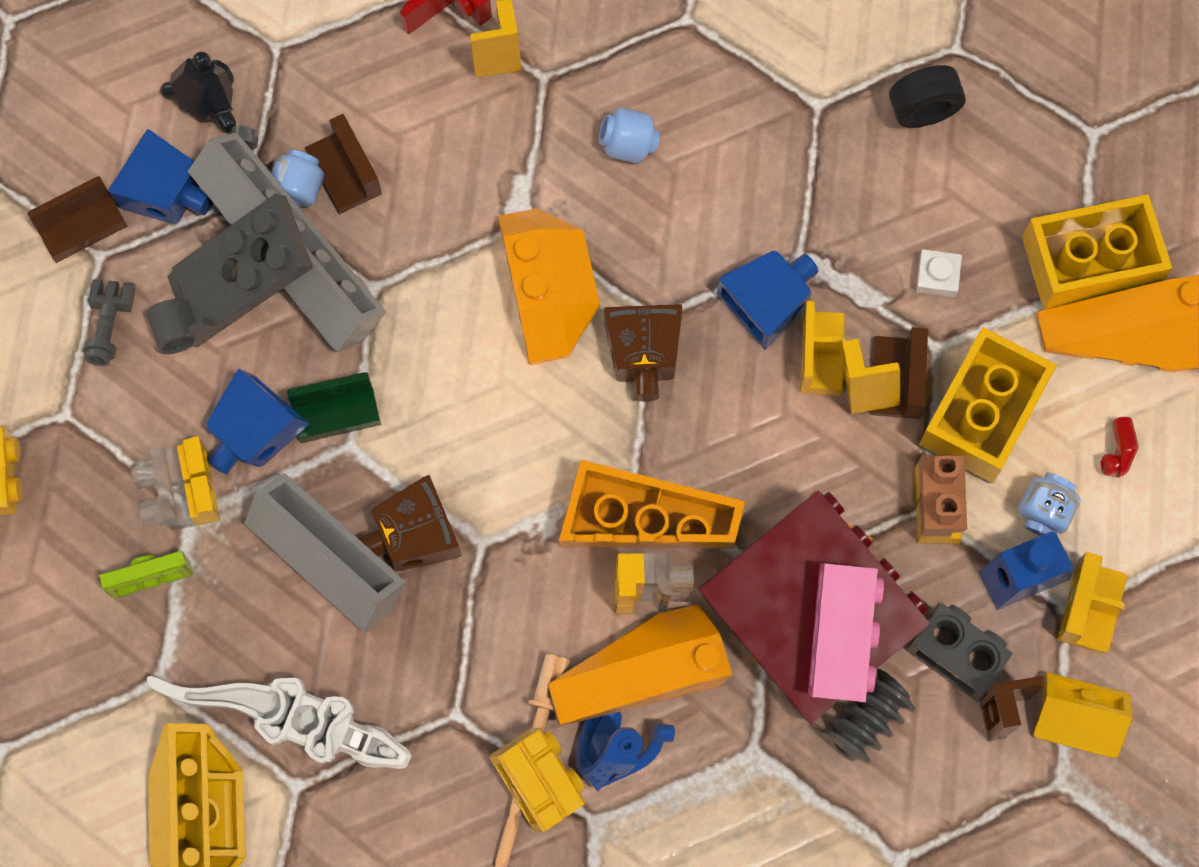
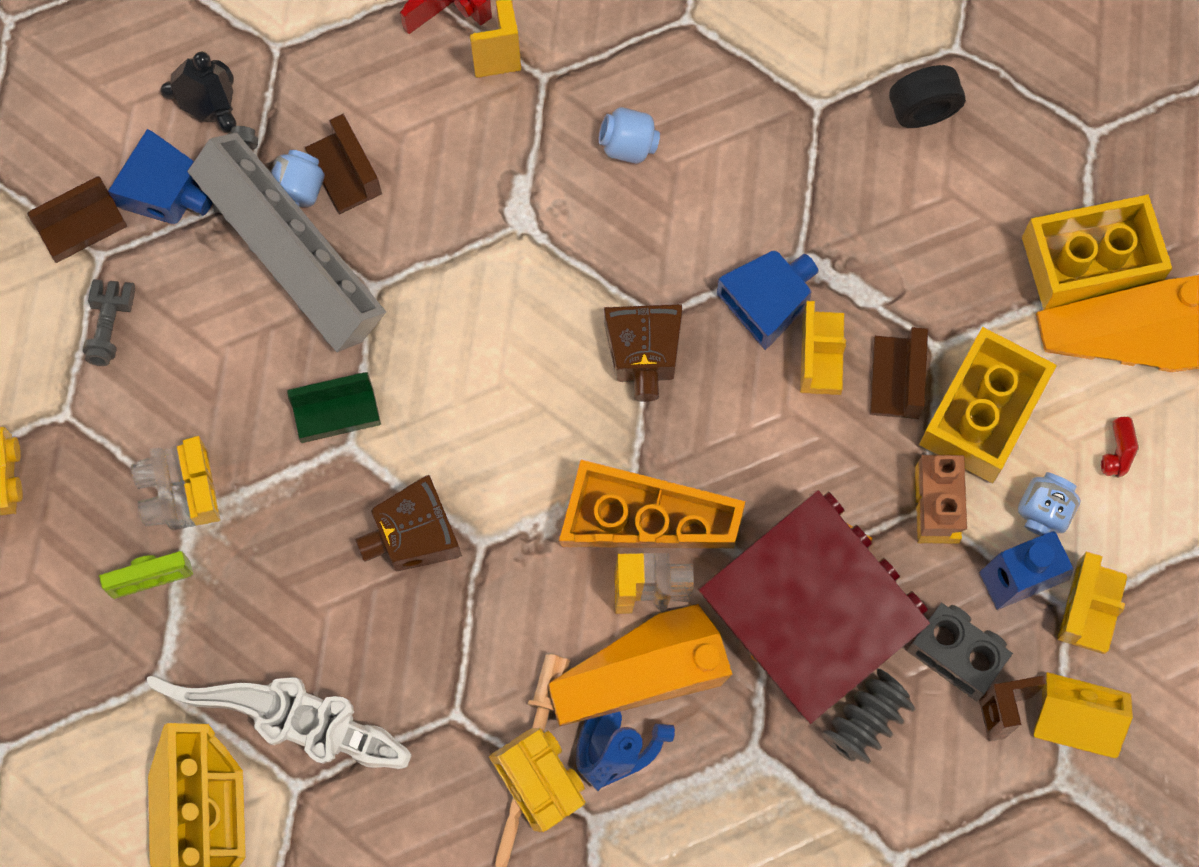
dark grey hinge [146,193,313,354] -> none
blue torso [206,369,310,474] -> none
light grey brick [244,473,406,633] -> none
light orange wedge [498,208,600,365] -> none
bright pink brick [808,563,884,702] -> none
yellow panel [842,338,900,414] -> none
white plate [916,249,962,298] -> none

